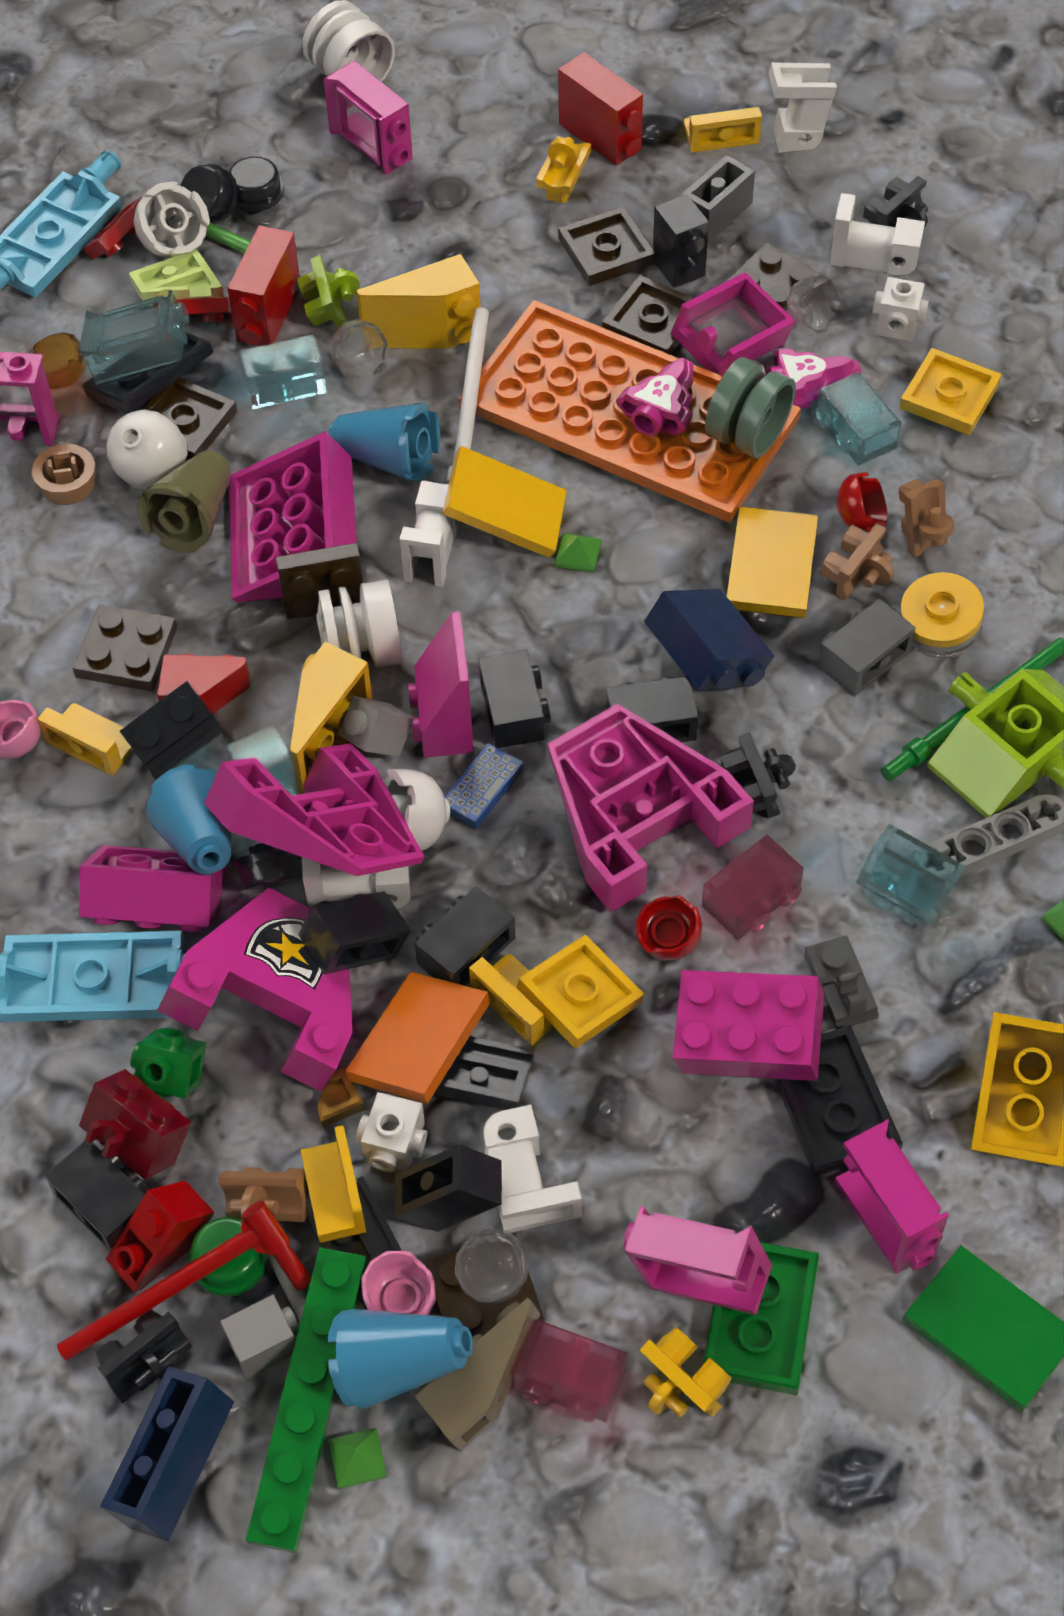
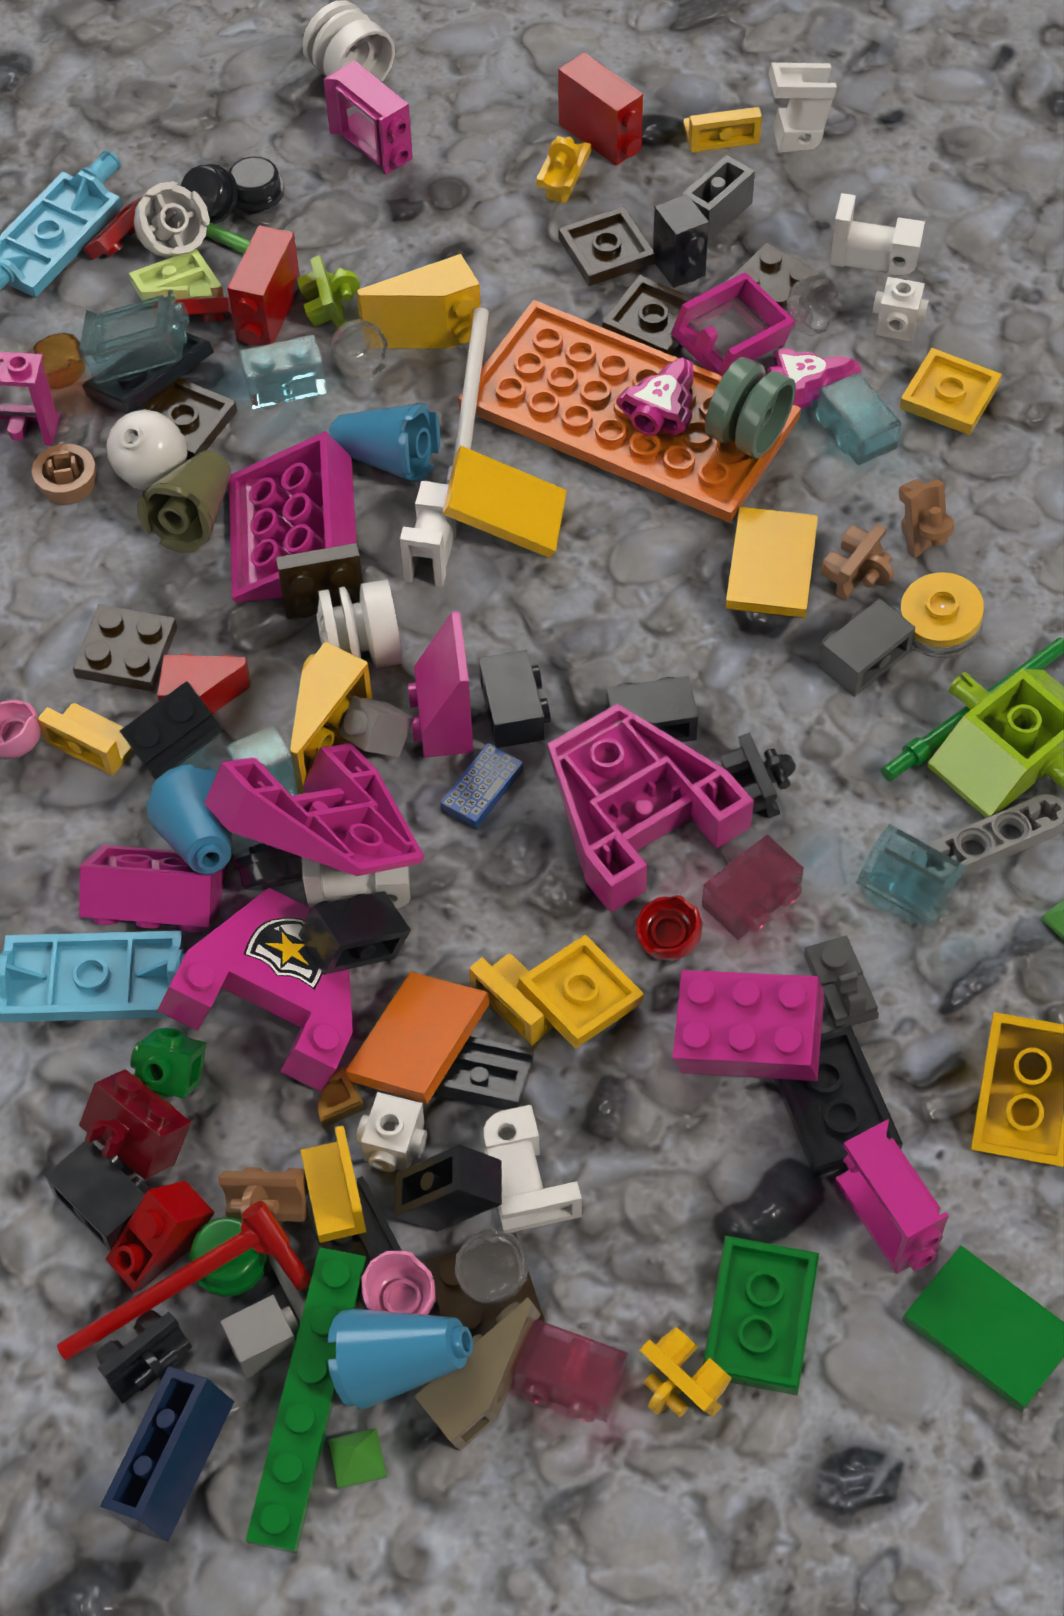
white cylinder [382,769,450,851] -> none
black brick [414,886,516,986] -> none
bright green slope [555,532,602,573] -> none
dark pink window [624,1206,772,1315] -> none
dark blue brick [644,589,774,691] -> none
red hair [837,472,888,532] -> none
black hips [863,176,928,228] -> none

